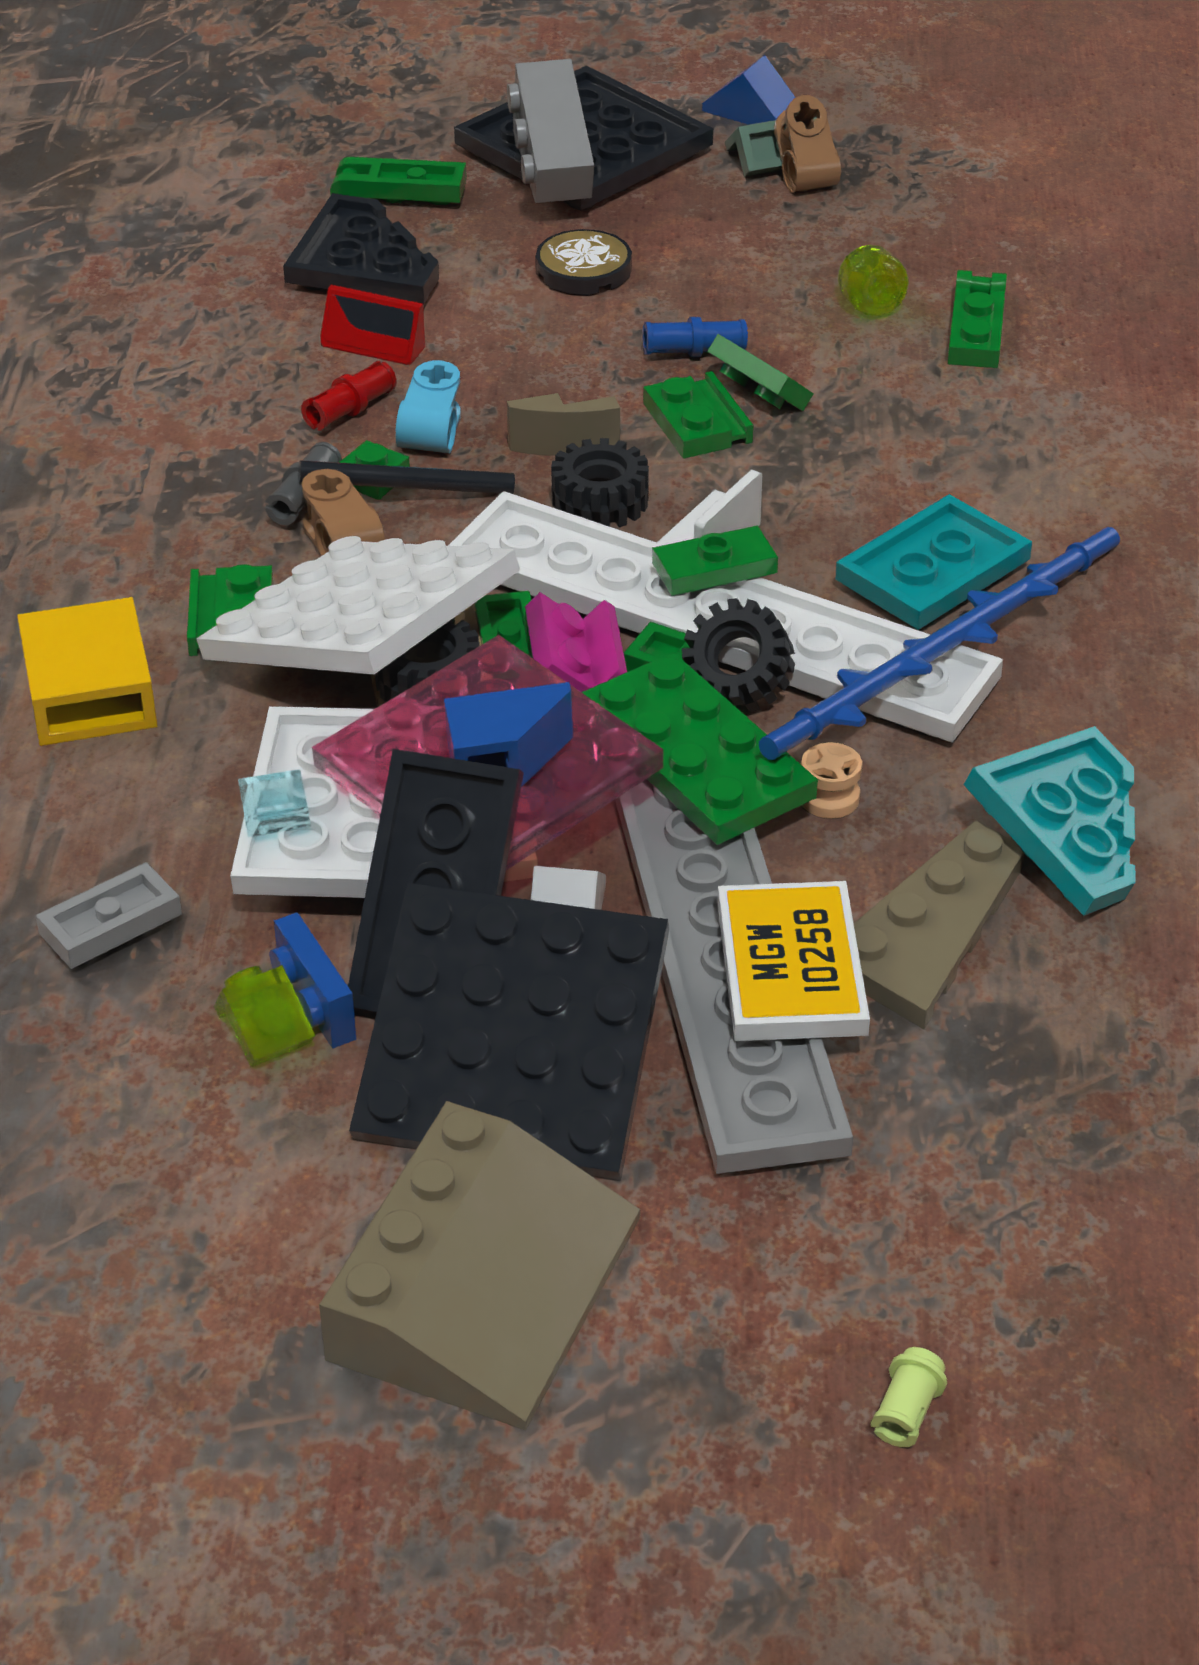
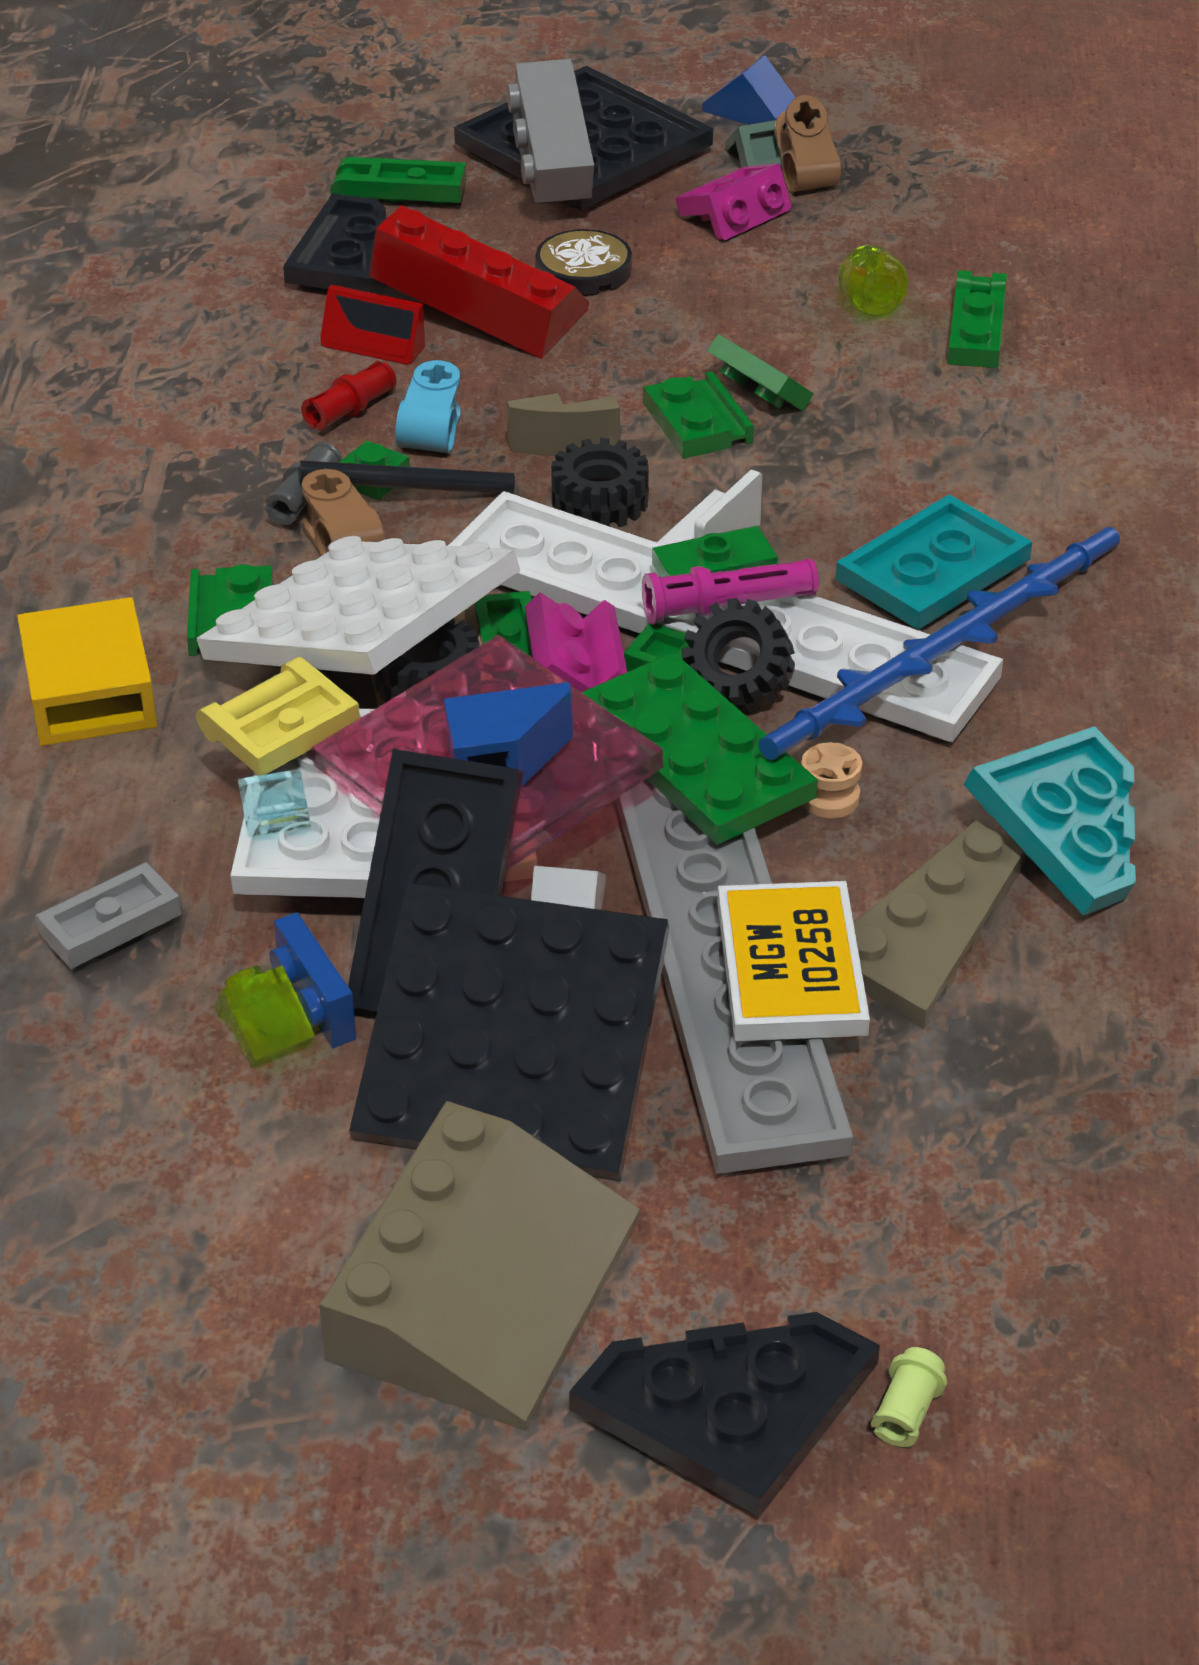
blue pin [642,317,748,357] -> none
none -> light yellow plate [196,657,361,777]
none -> red slope [369,205,589,359]
none -> black plate [569,1312,880,1517]
none -> dark pink pin [642,559,819,625]
none -> dark pink bracket [675,163,791,240]

